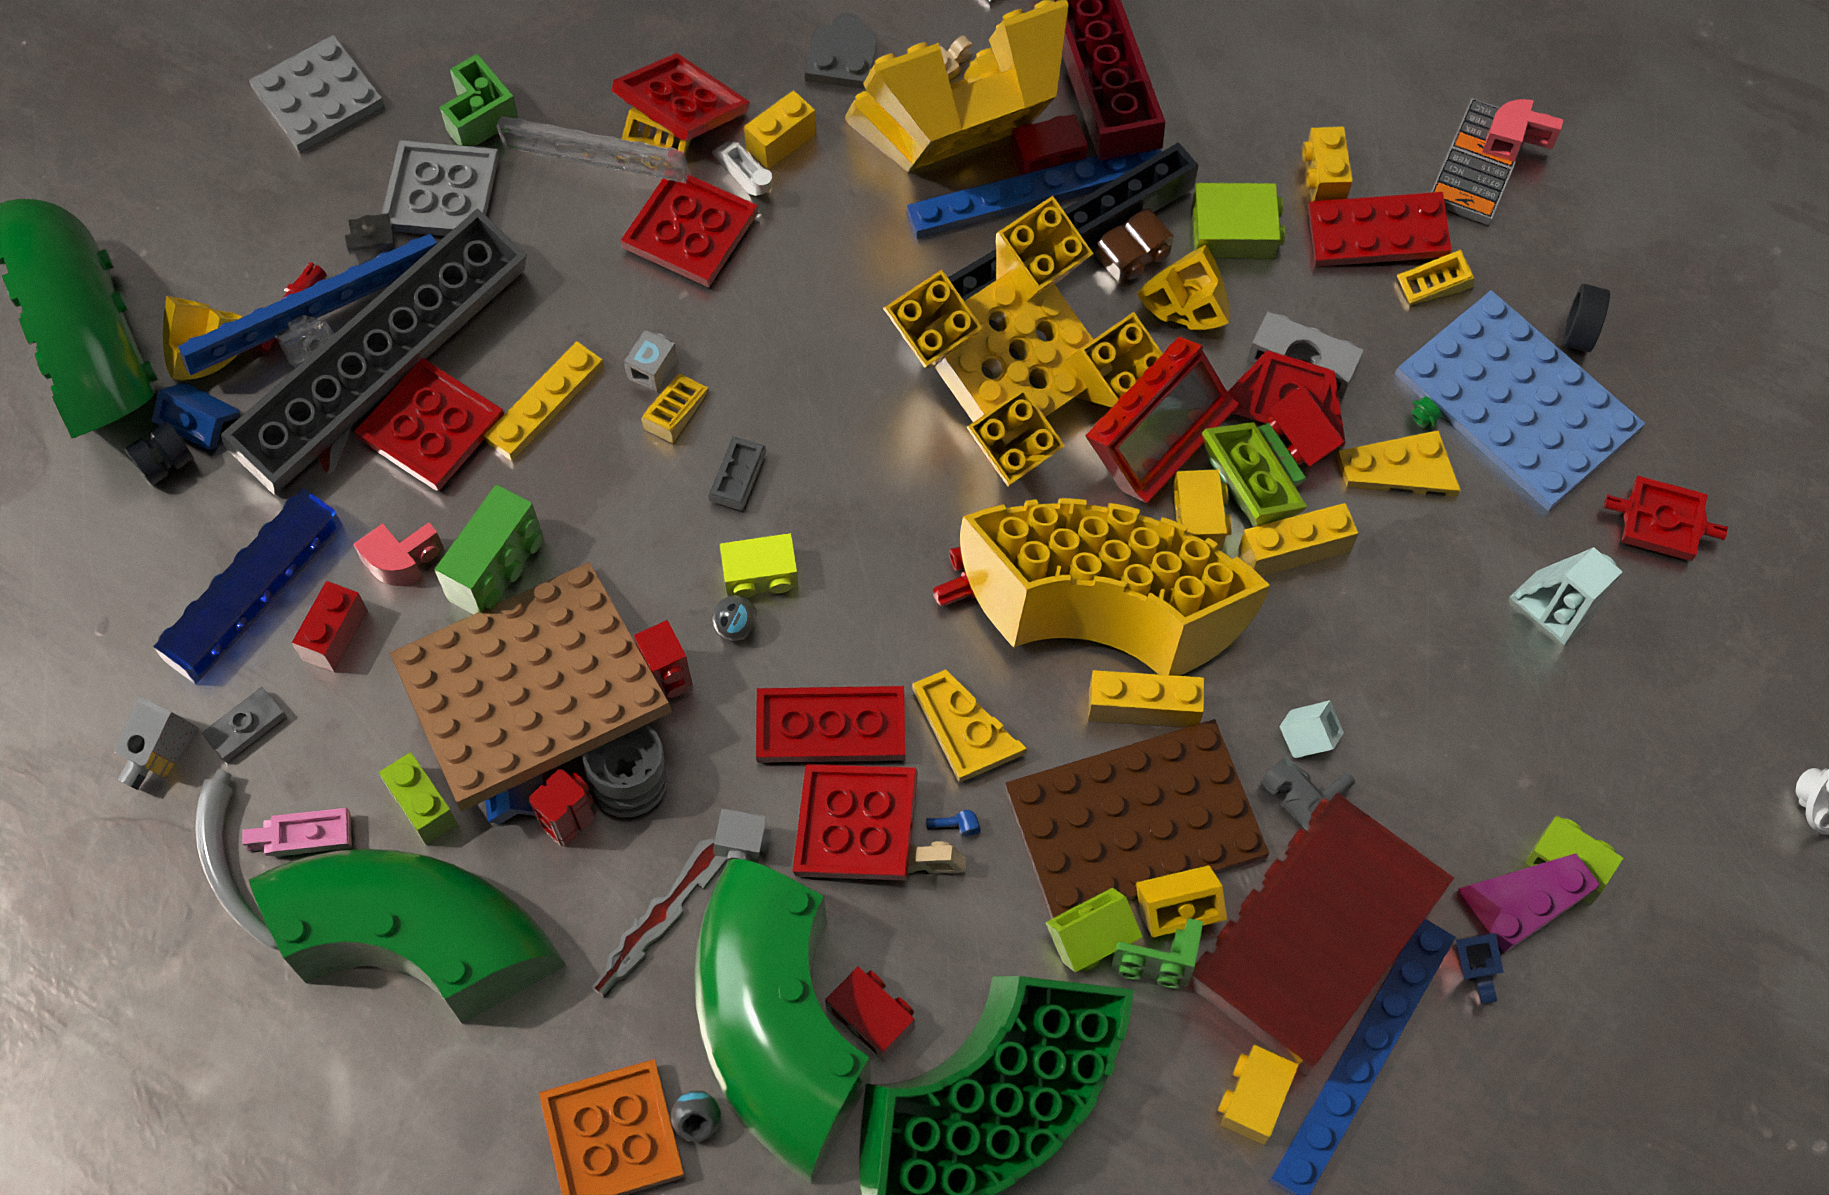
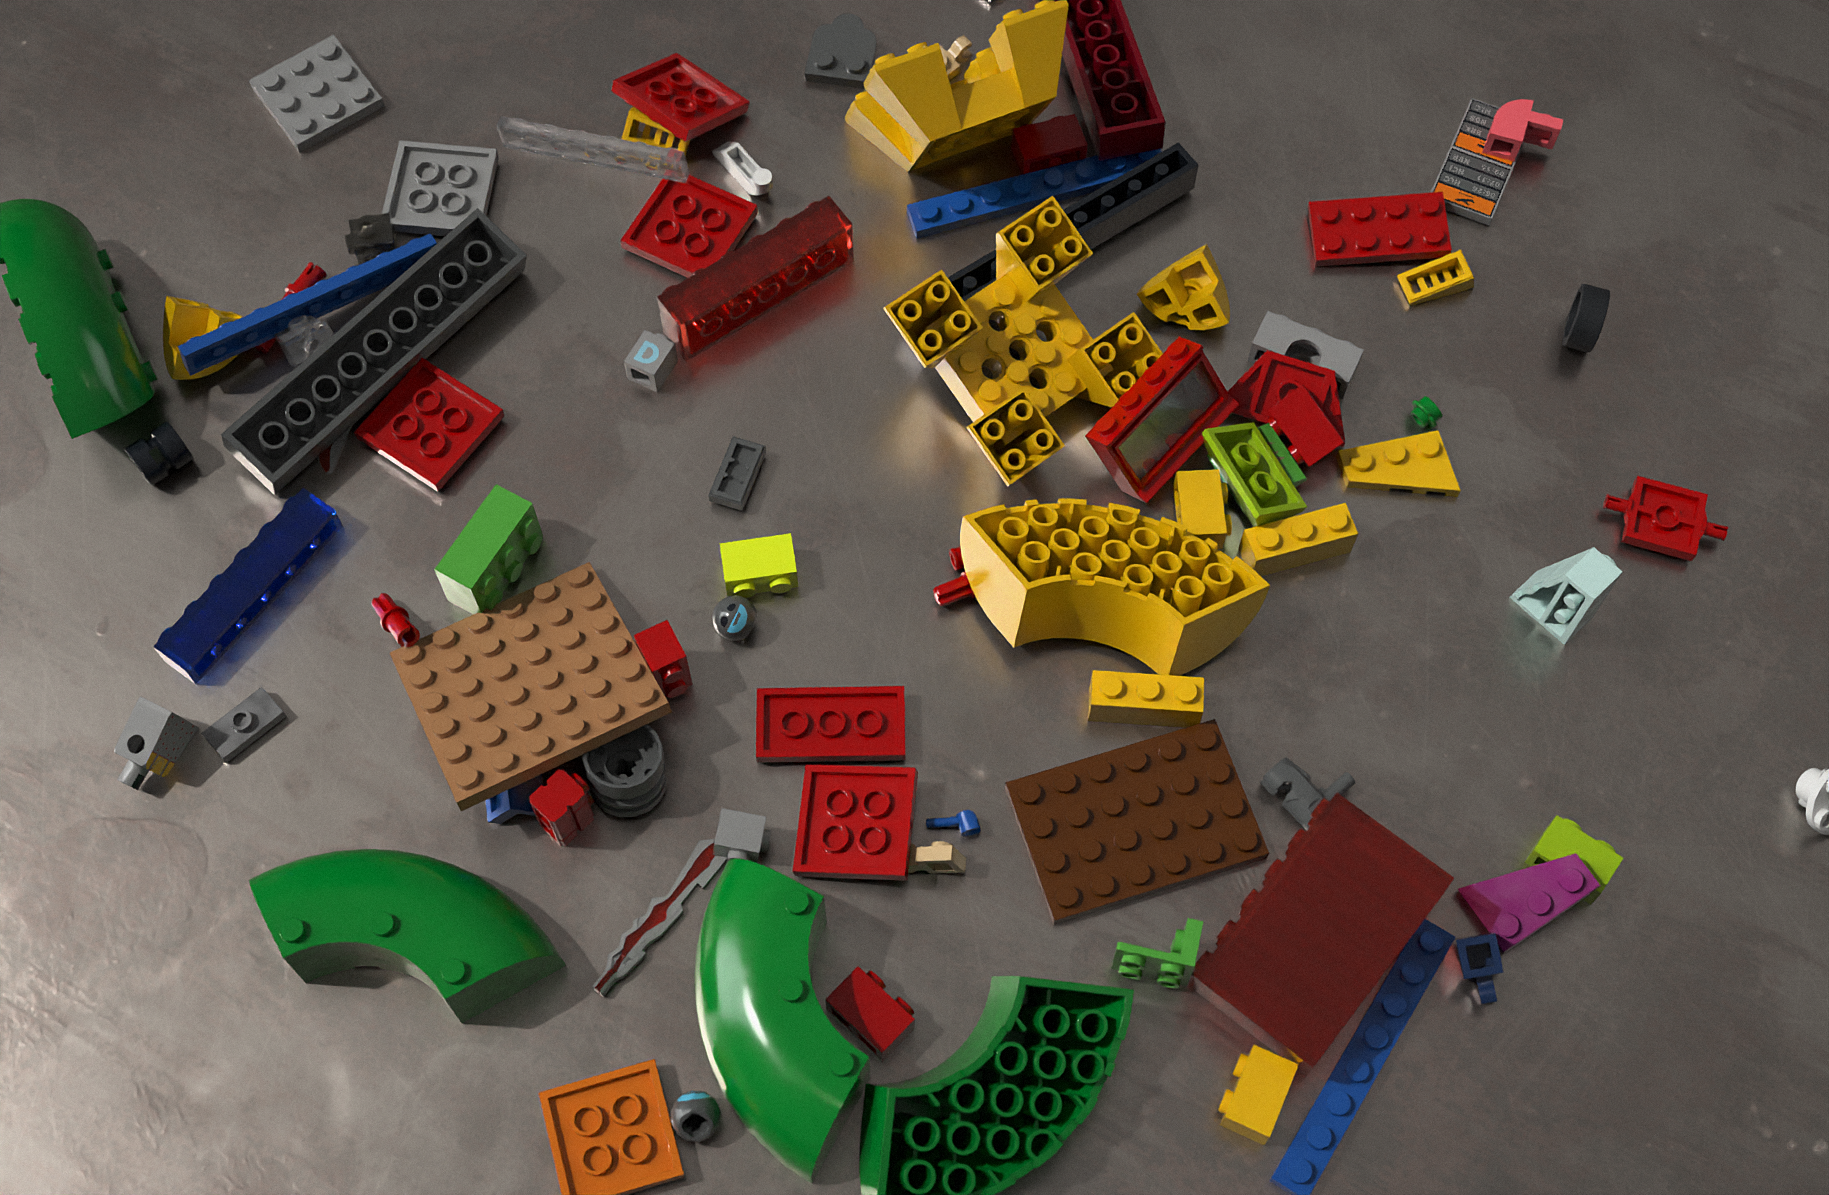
blue panel [152,383,240,450] -> none
light grey animal [196,769,278,949] -> none
bright pink hinge [242,808,352,857] -> none
red brick [291,581,368,672] -> none
coral brick [353,522,444,586] -> none
lime brick [378,752,458,845] -> none
bright green brick [440,54,519,147] -> none
yellow plate [484,341,604,461] -> none
yellow slope [641,373,709,444] -> none
yellow brick [744,90,817,170] -> none
yellow wing [912,669,1027,783] -> none
lime brick [1045,888,1143,972] -> none
reddish brown brick [1094,208,1174,282] -> none
yellow brick [1136,865,1227,937] -> none
lime brick [1192,183,1285,258] -> none
light aqua panel [1279,700,1344,758] -> none
yellow brick [1302,127,1353,201] -> none
medium blue plate [1395,290,1646,512] -> none
none -> red axle [372,593,420,647]
none -> clear red brick [657,196,854,362]

